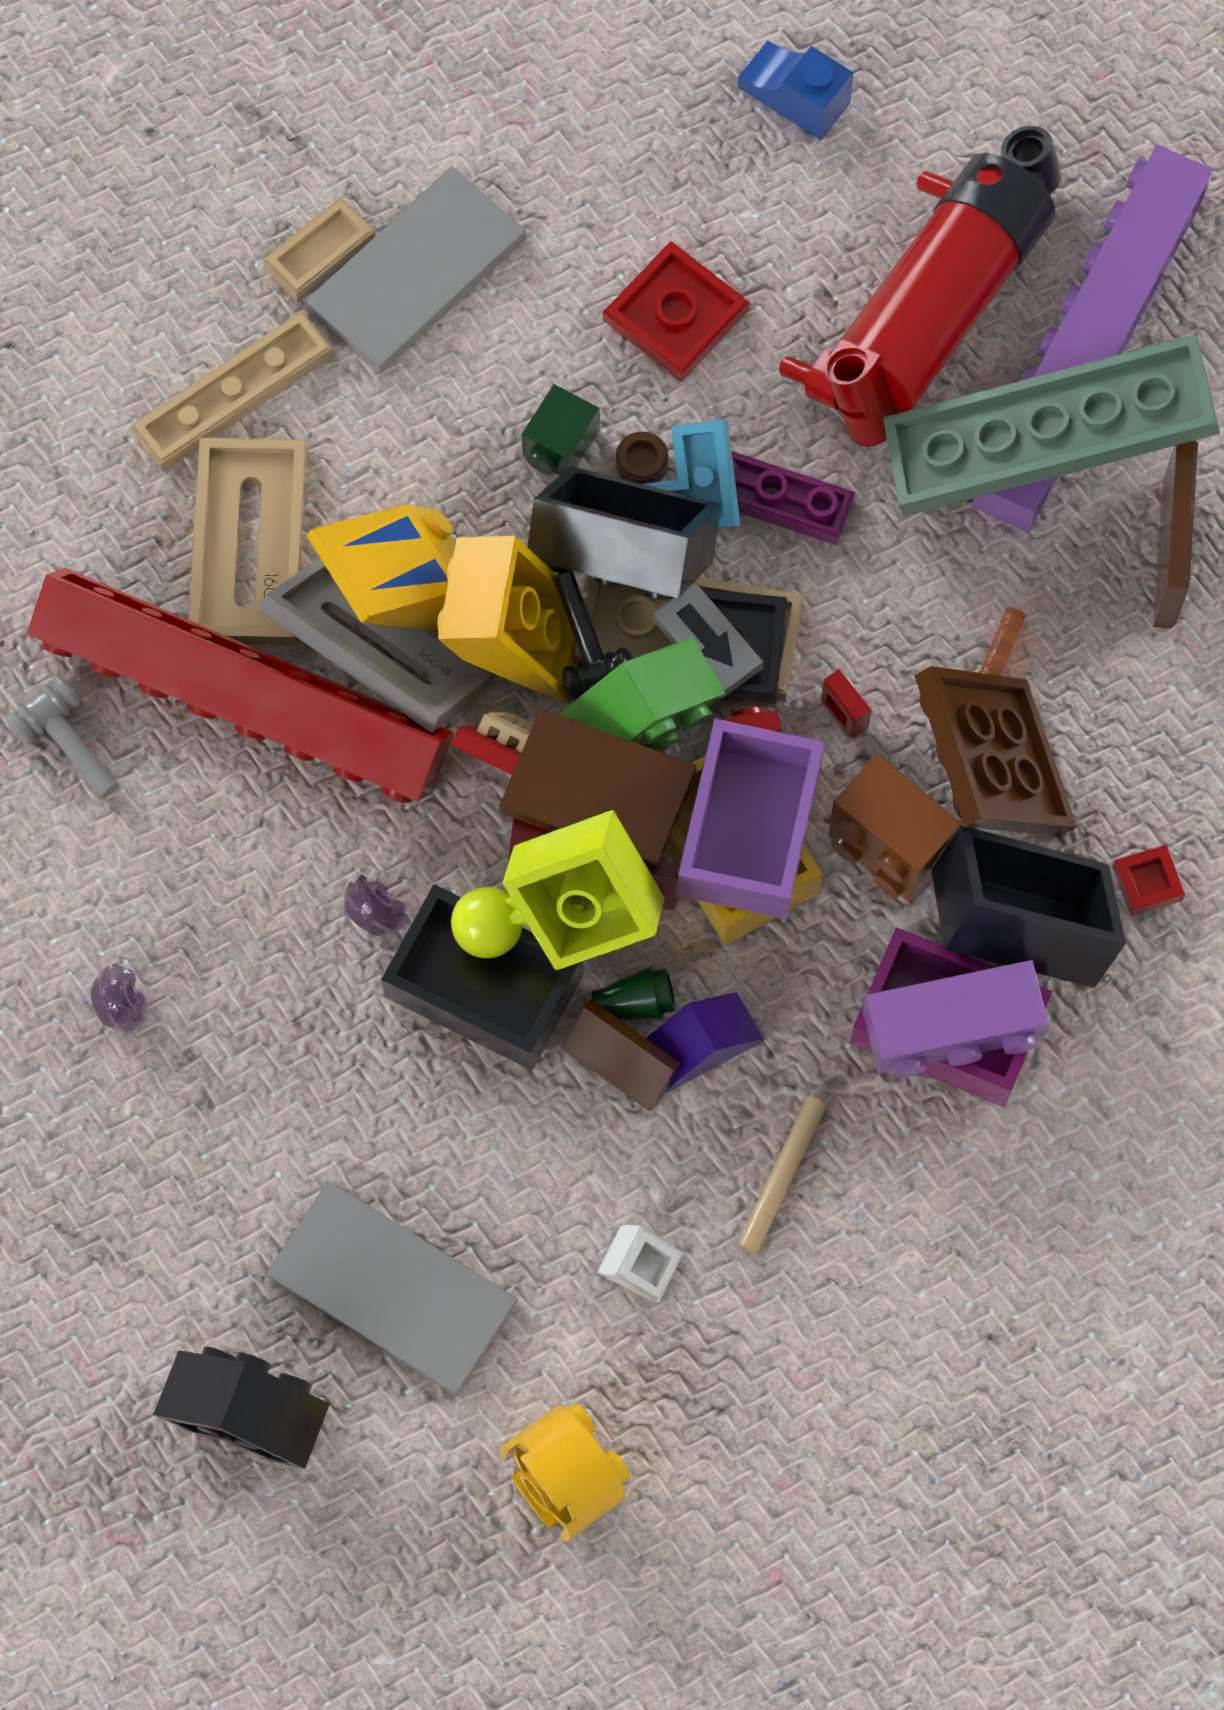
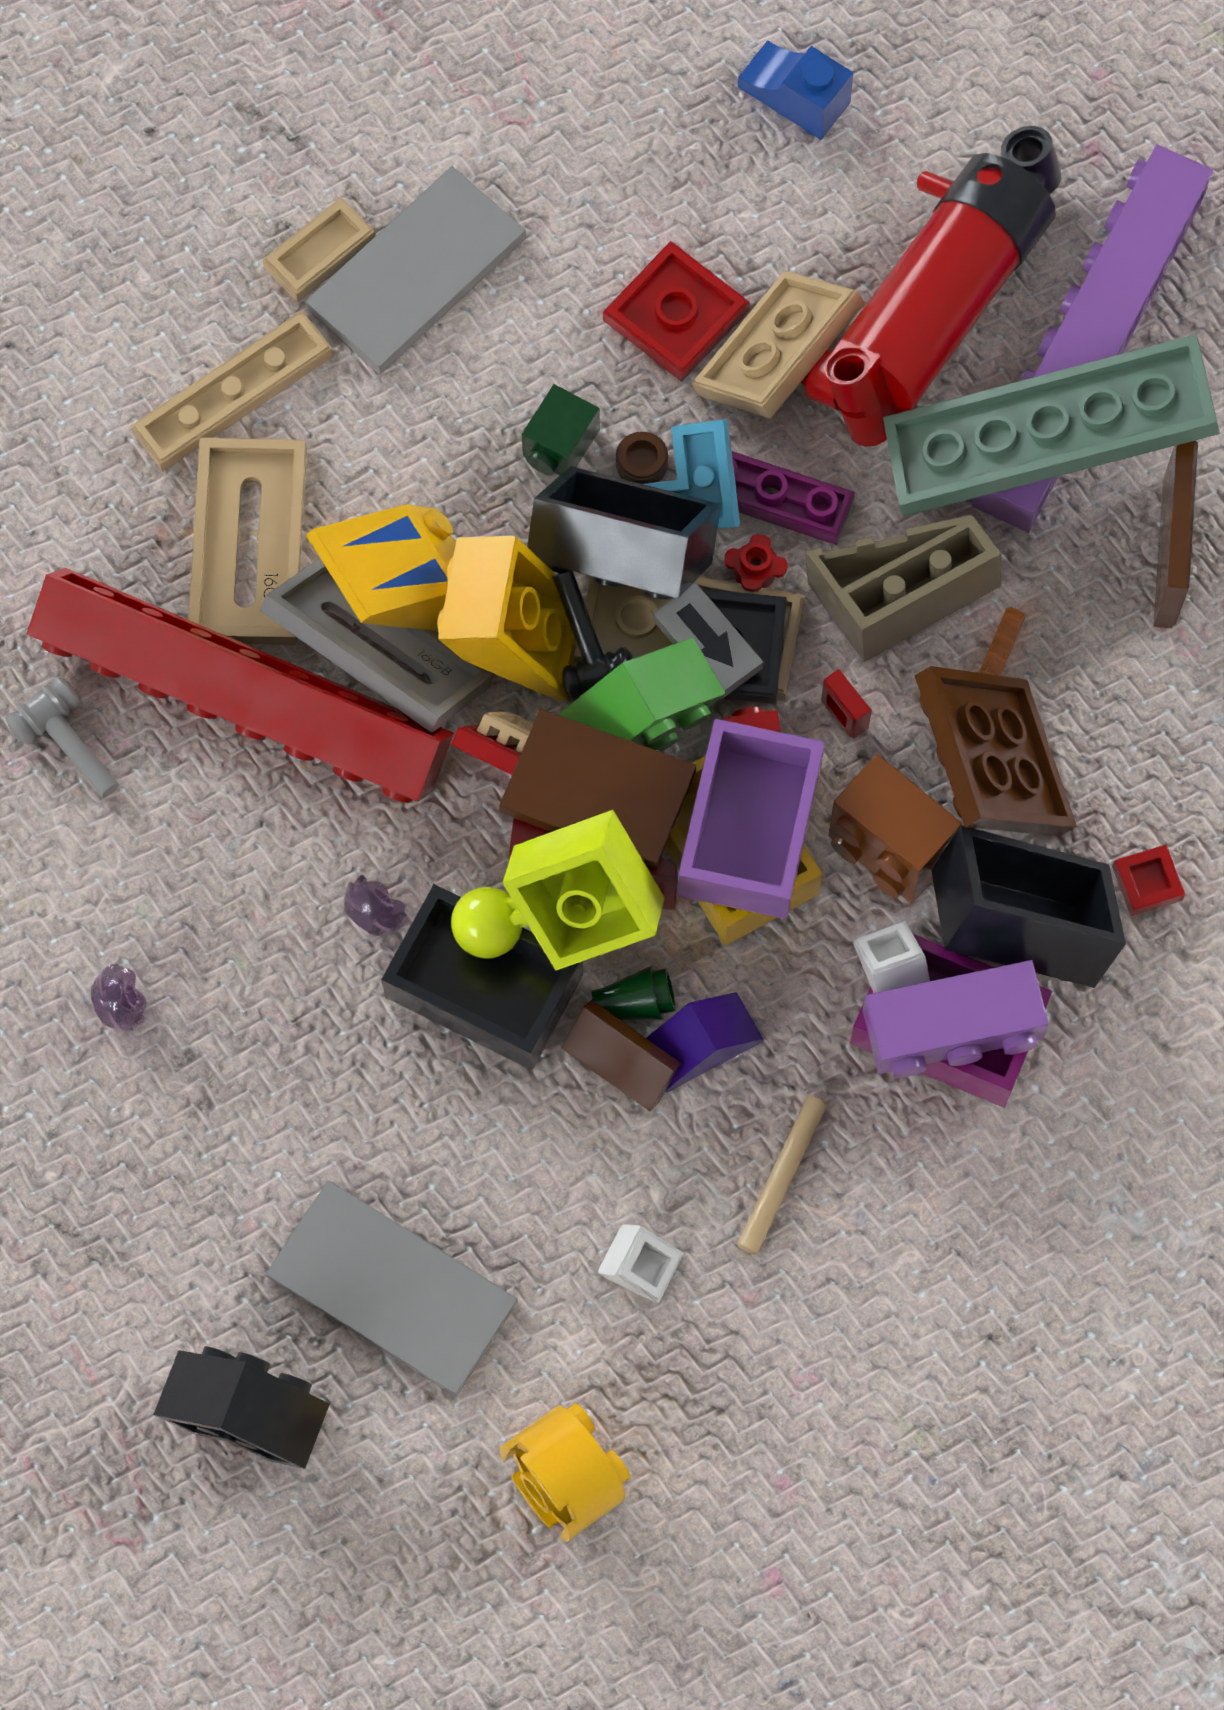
none -> tan tile [692,270,865,419]
none -> red plate [724,534,788,592]
none -> dark tan wedge [805,514,1001,662]
none -> white slope [853,921,930,993]

